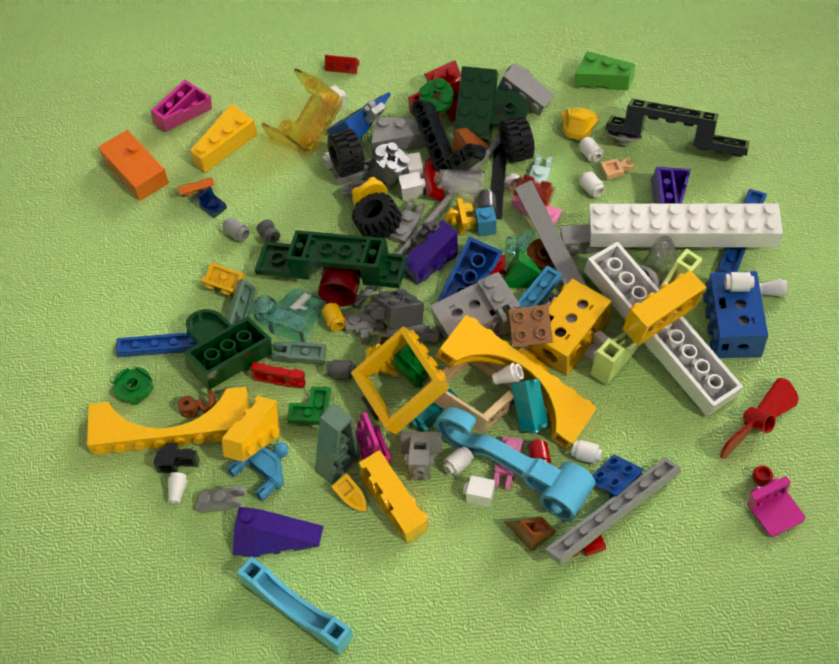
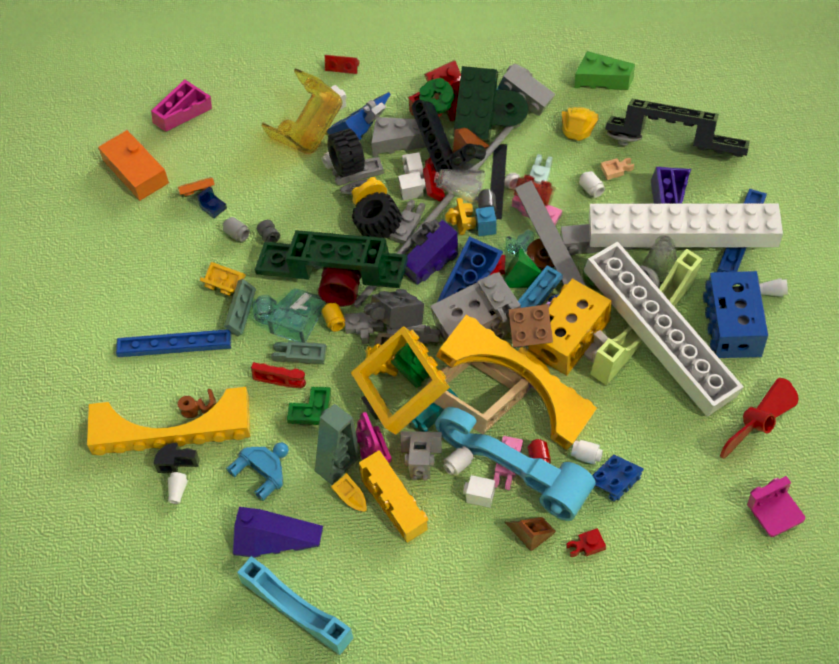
green plate [113,367,154,405] -> none
dark green brick [184,309,272,390] -> none
yellow wedge [190,104,257,173] -> none
light grey hinge [195,486,246,513] -> none
yellow wedge [222,396,280,462] -> none
dark grey brick [326,359,356,380] -> none
dark grey brick [368,142,409,185] -> none
white cone [492,363,524,385] -> none
black tyre [499,115,535,163] -> none
teal brick [511,378,548,434] -> none
light grey plate [545,458,681,565] -> none
white brick [579,137,604,162] -> none
yellow brick [623,270,706,346] -> none
white brick [724,272,754,292] -> none
red plate [752,466,774,486] -> none

